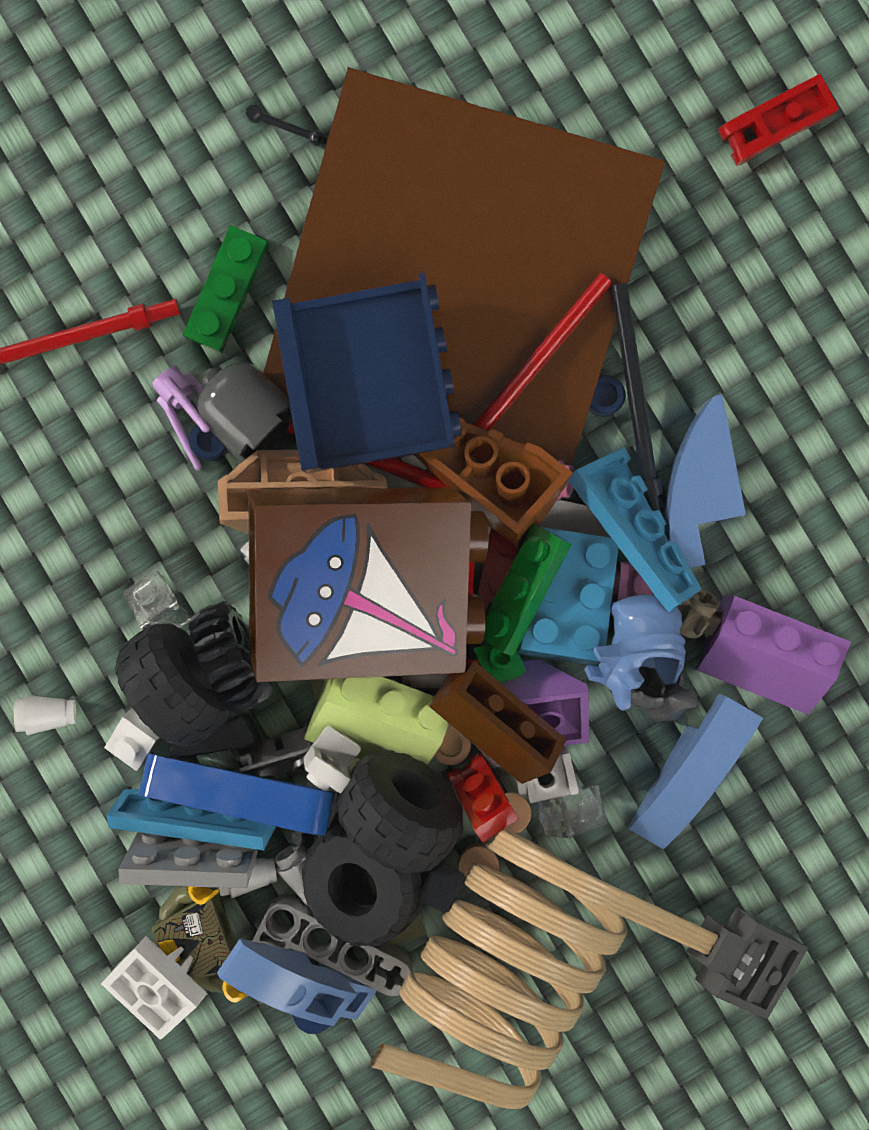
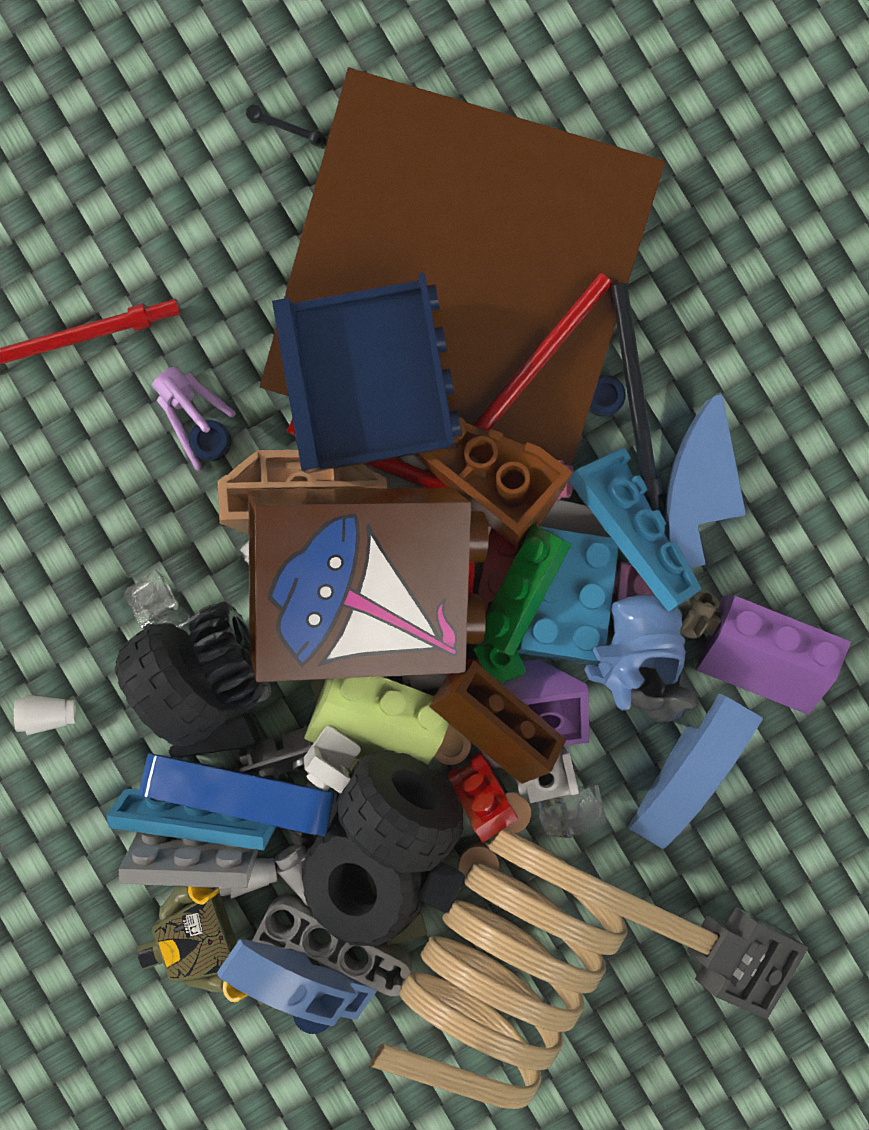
white piece [101,936,207,1040] -> none
white bracket [104,708,160,771] -> none
green plate [183,225,269,354] -> none
dark grey cylinder [197,362,292,463] -> none
red plate [718,74,839,166] -> none

